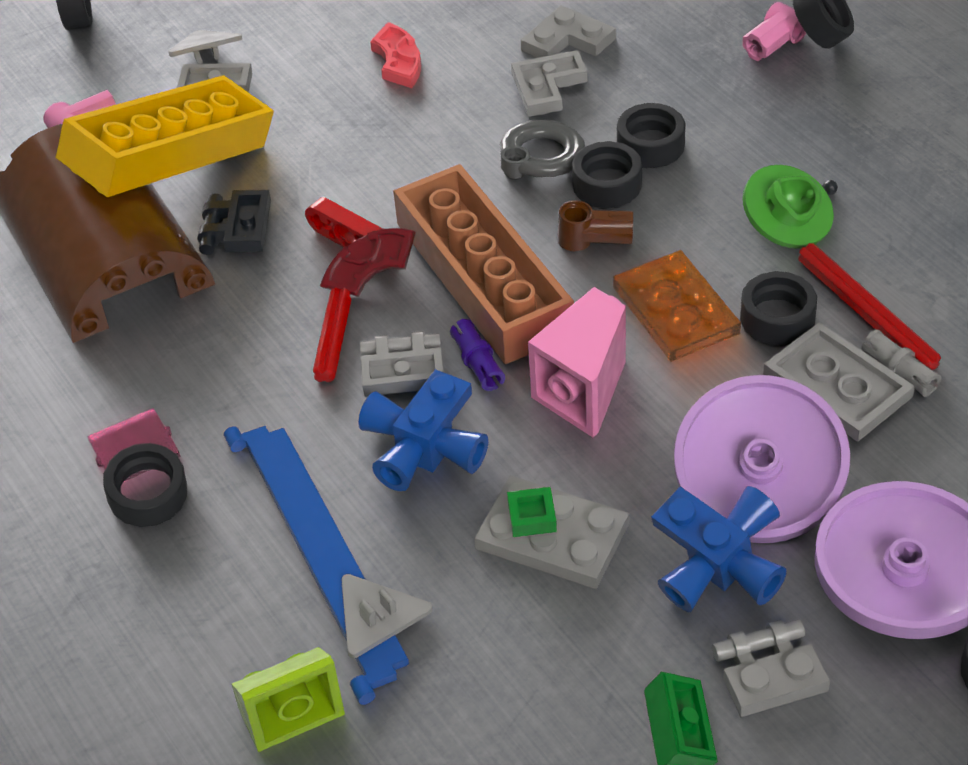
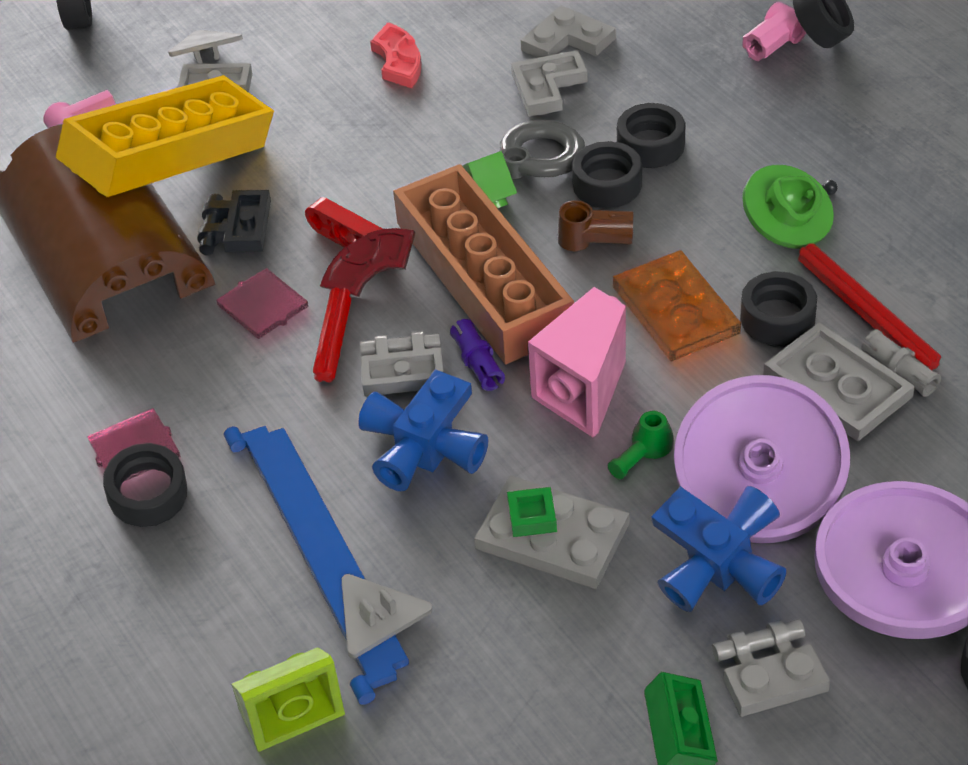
none -> clear pink piece [216,268,309,339]
none -> bright green slope [463,151,517,209]
none -> green bar [607,411,674,480]

